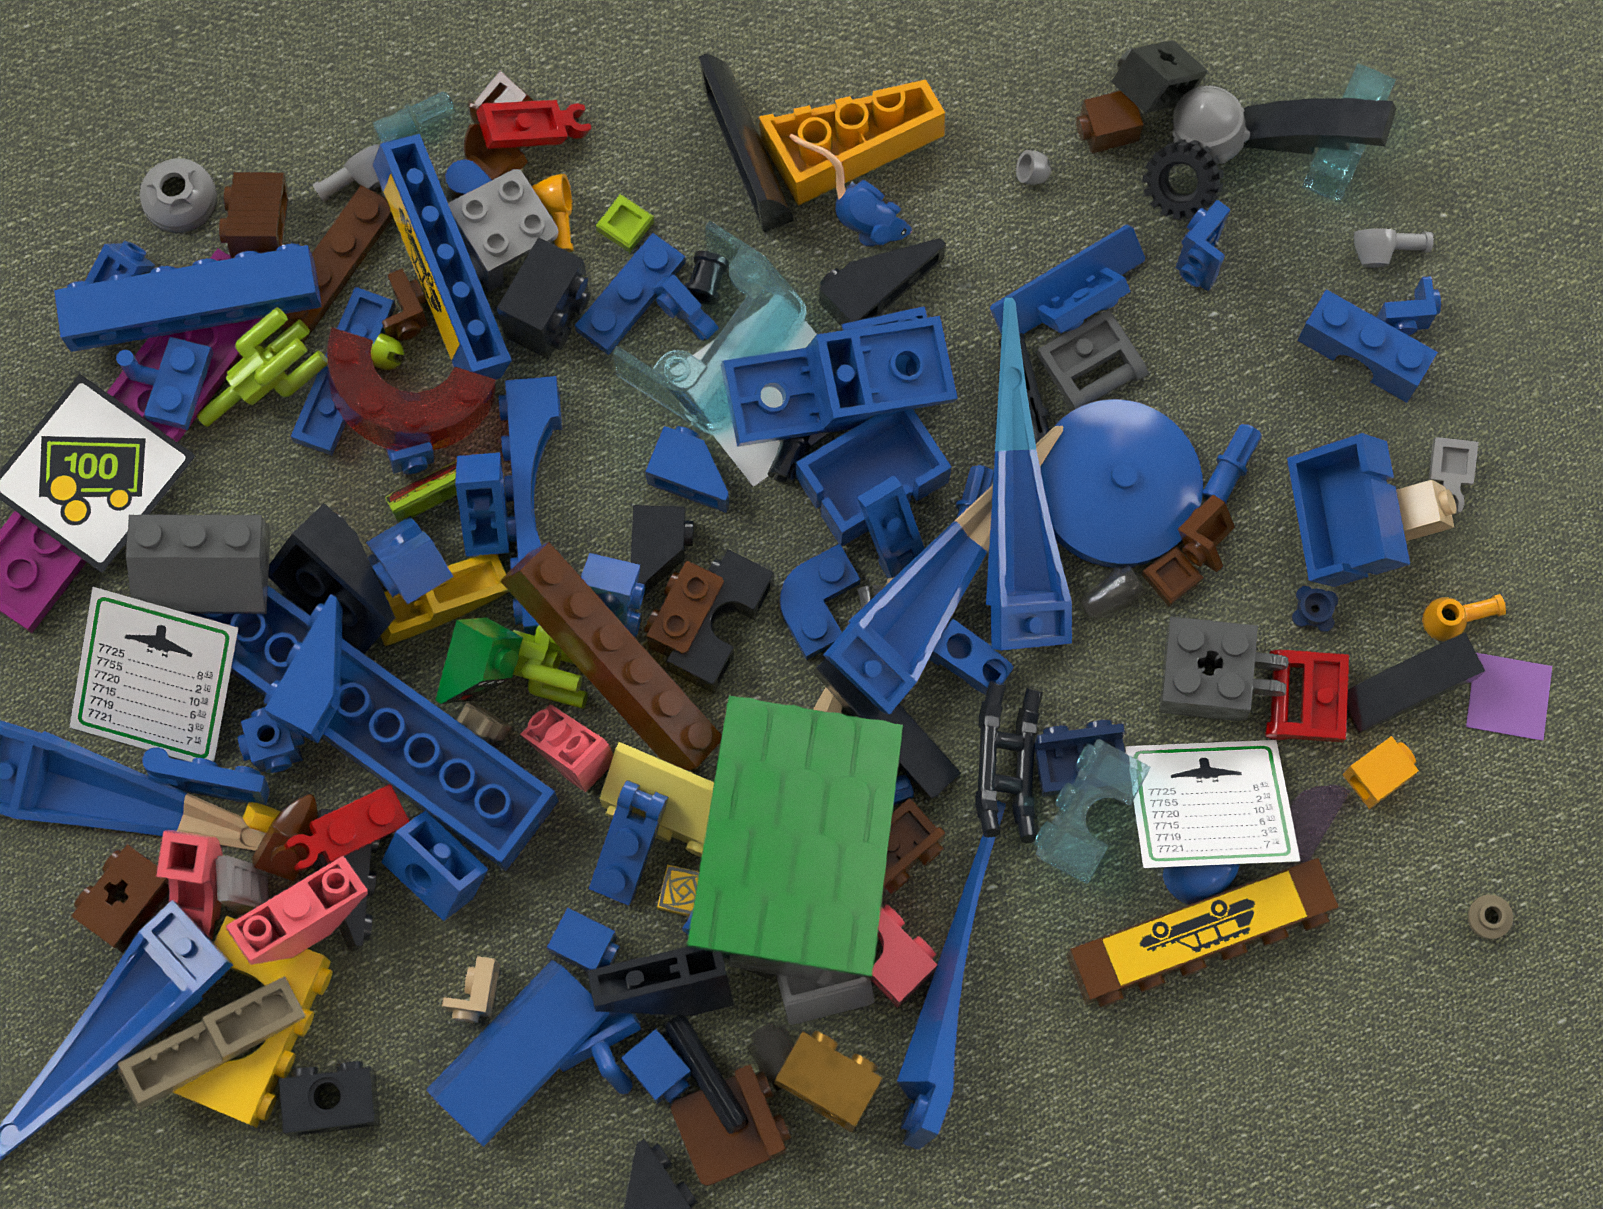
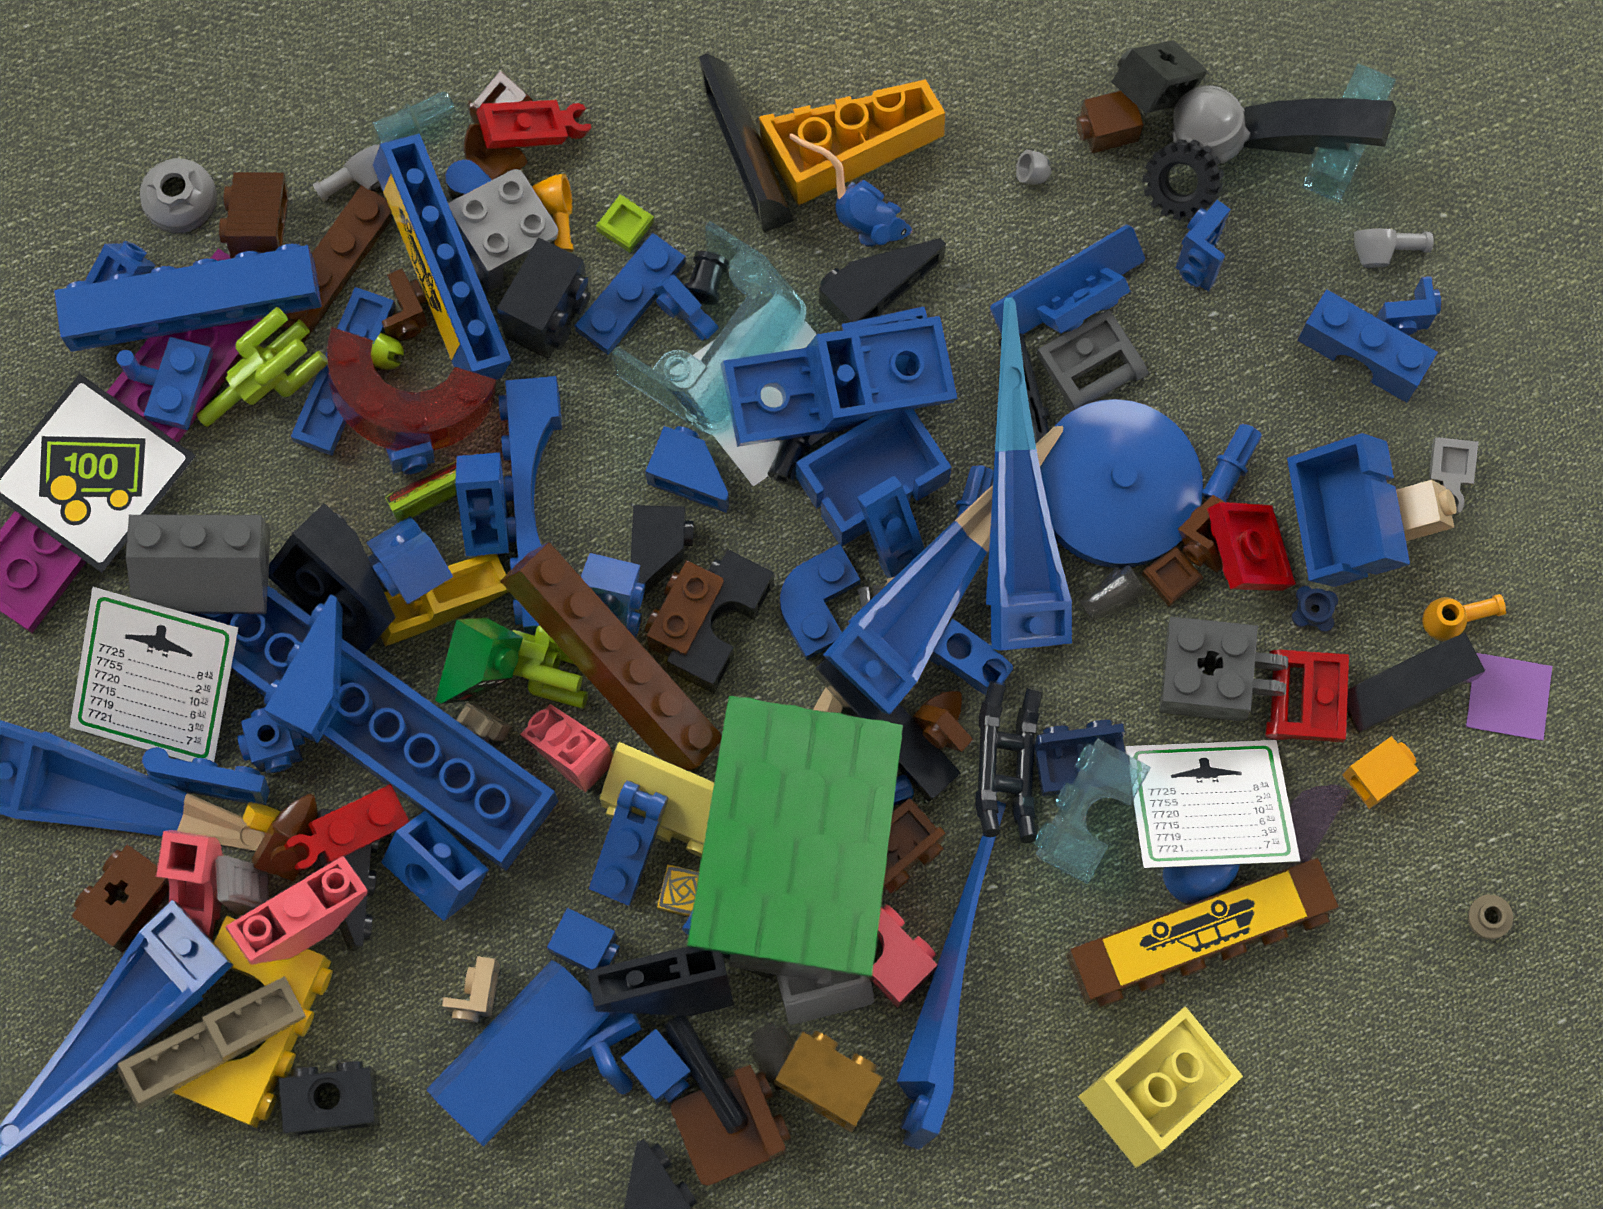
none -> reddish brown plate [913,691,973,752]
none -> light yellow slope [1078,1006,1243,1168]
none -> red plate [1207,502,1296,591]

